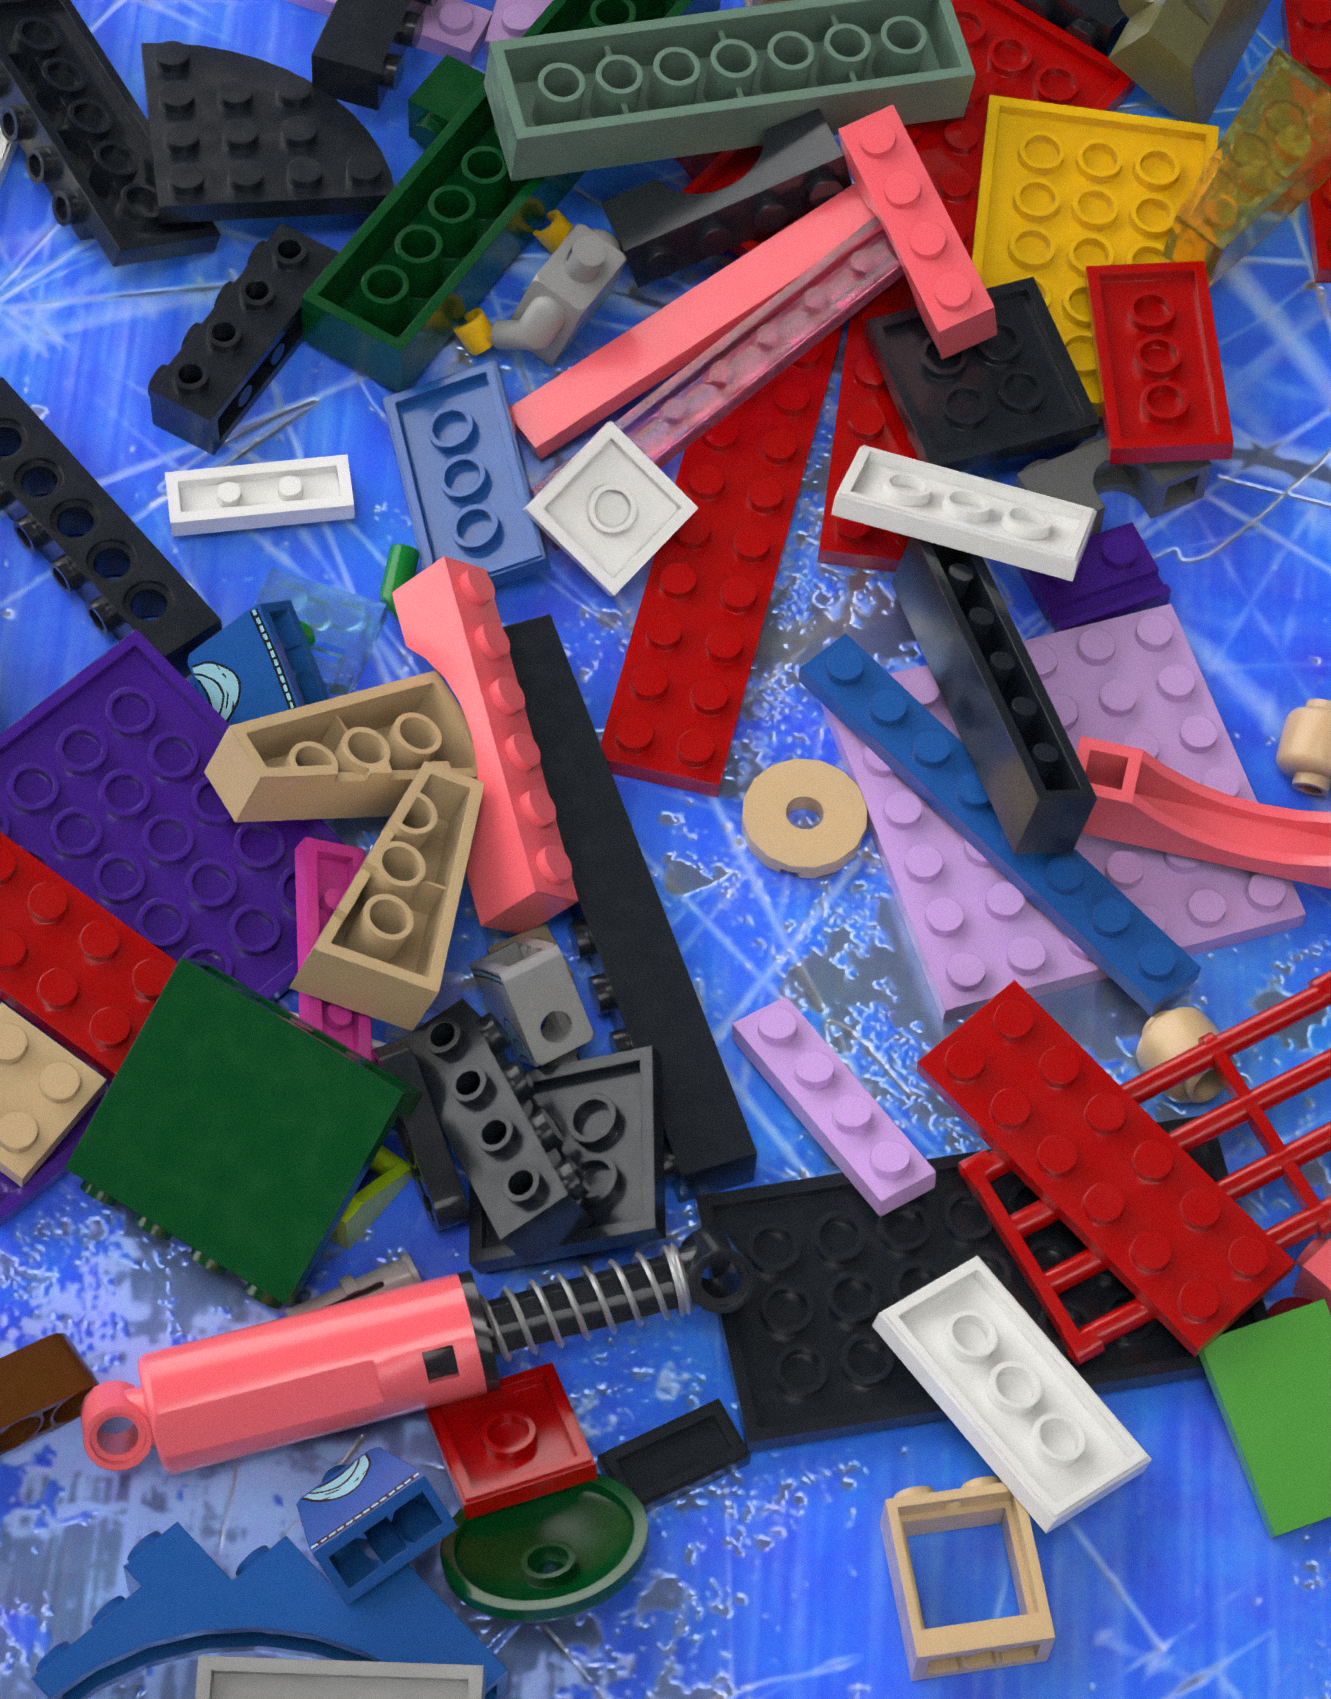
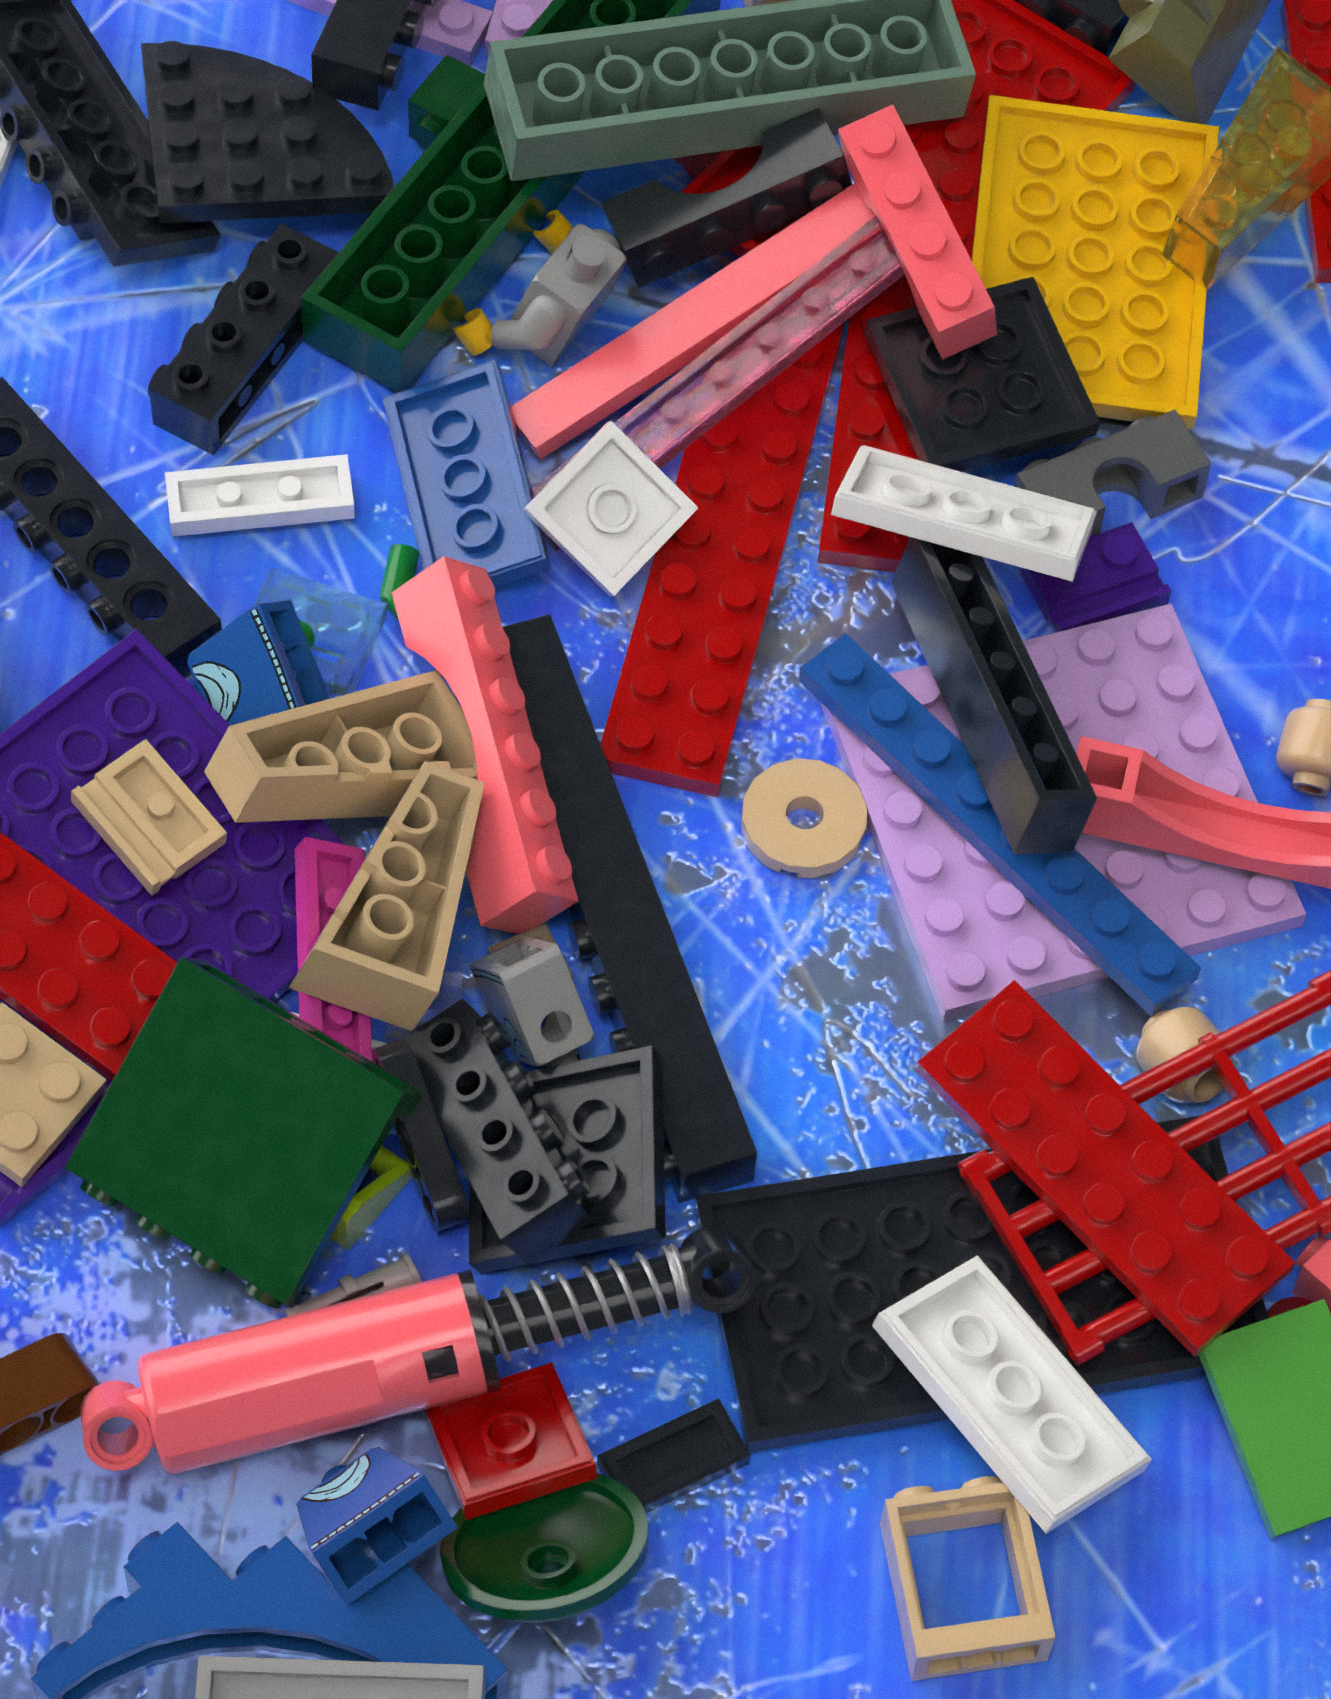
lavender plate [732,996,936,1217] -> none
red plate [1084,261,1234,465] -> none
none -> tan plate [71,739,227,896]

